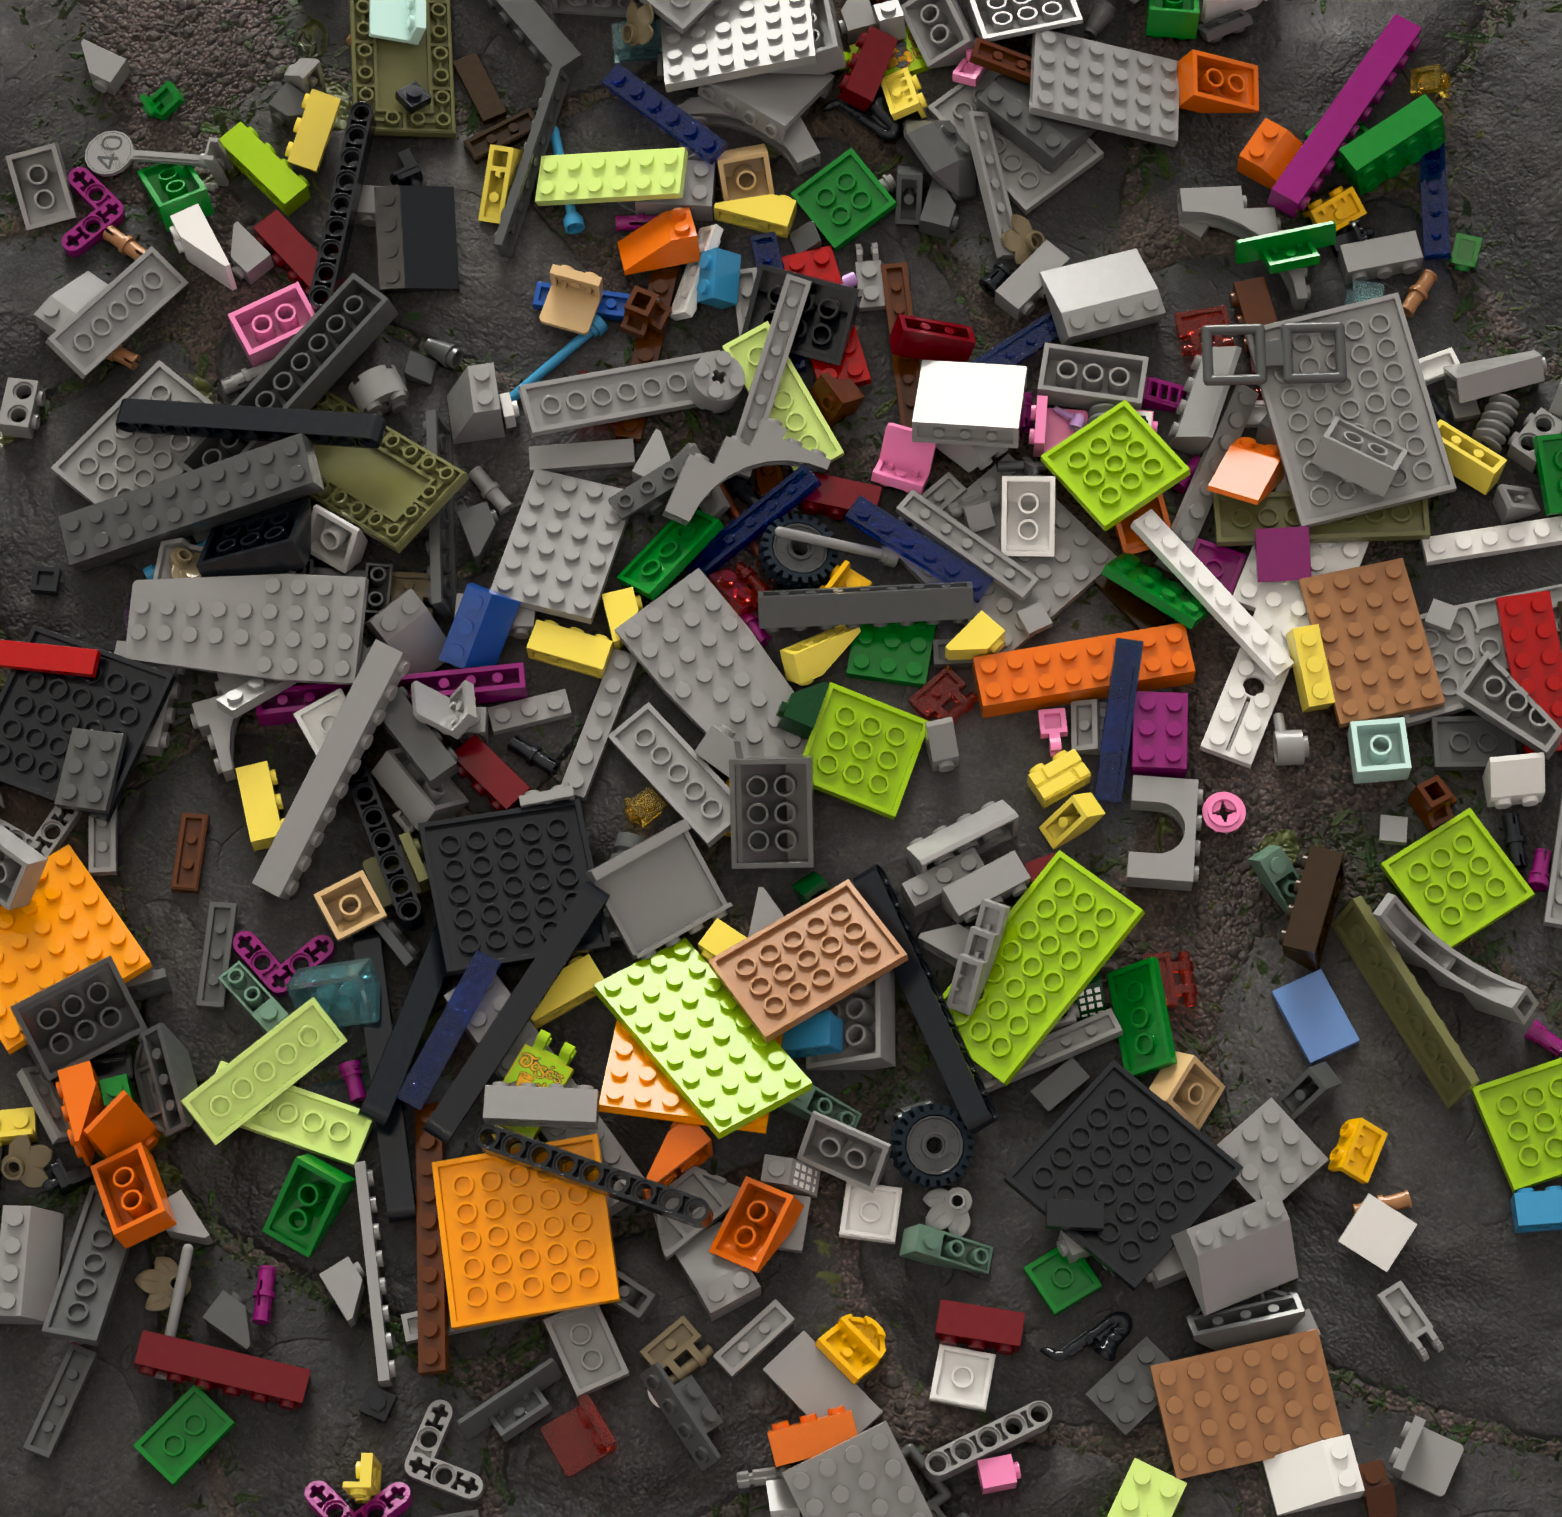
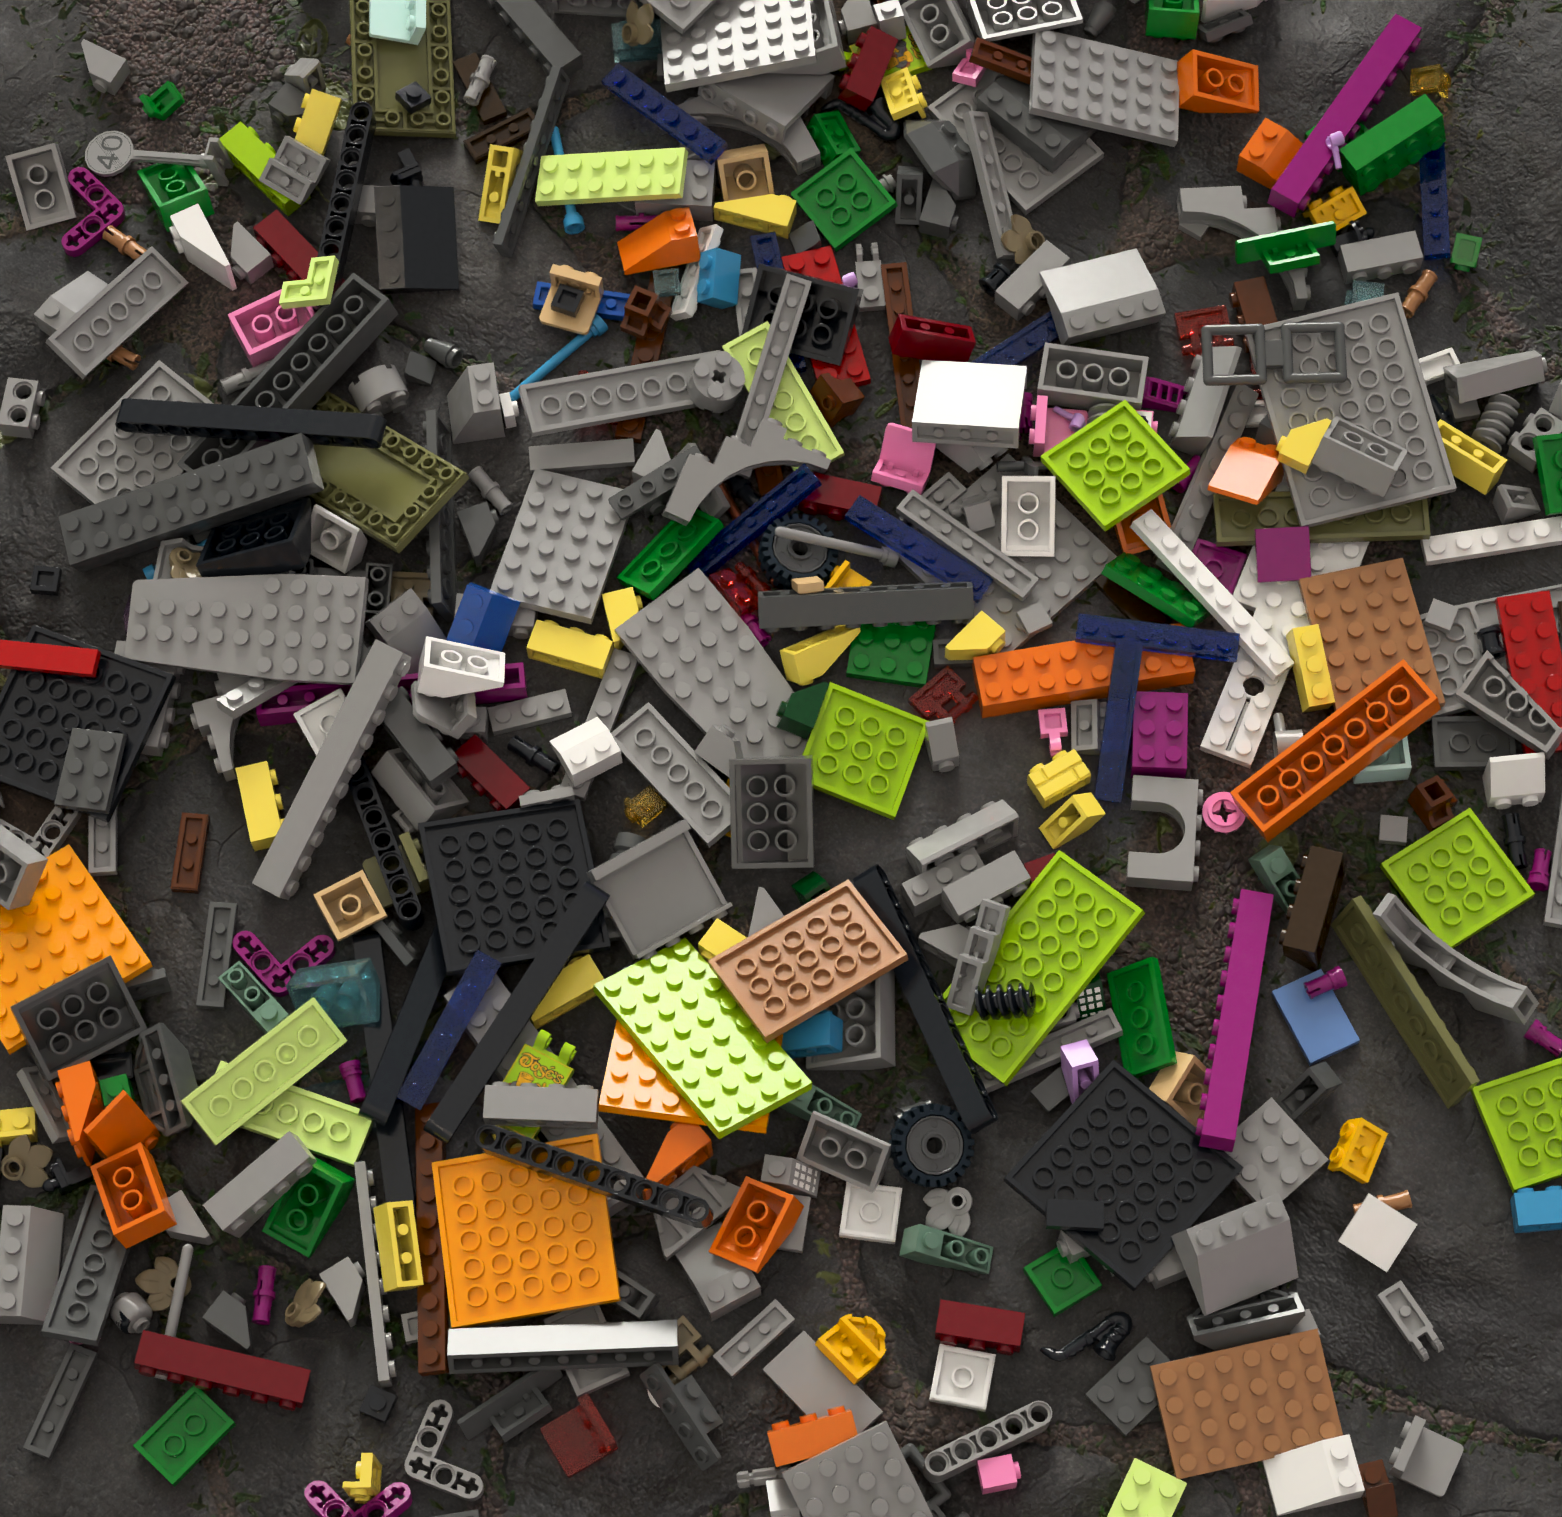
clear red plate [1142,951,1198,1008] -> none
none -> light grey head [110,1292,153,1334]
none -> light grey wedge [203,1131,317,1238]
none -> light grey slope [259,135,331,205]
none -> yellowish green plate [279,255,339,309]
none -> dark tan plate [285,1278,327,1328]
none -> light yellow brick [373,1200,424,1292]
none -> white slope [417,636,505,698]
none -> brick [447,1320,679,1374]
none -> light grey pin [463,55,497,106]
none -> white slope [549,717,623,787]
none -> black plate [551,283,585,318]
none -> clear light blue tile [653,268,681,297]
none -> tan tile [791,576,824,594]
none -> green bracket [806,111,861,167]
none -> black piece [975,982,1036,1021]
none -> lavender slope [1060,1039,1099,1104]
none -> clear blue plate [1075,613,1240,662]
none -> magenta brick [1195,889,1274,1152]
none -> orange brick [1230,659,1441,842]
none -> light yellow slope [1276,418,1332,474]
none -> magenta pin [1304,966,1348,999]
none -> lavender hand [1325,131,1345,169]
none -> black bush [1476,626,1506,660]

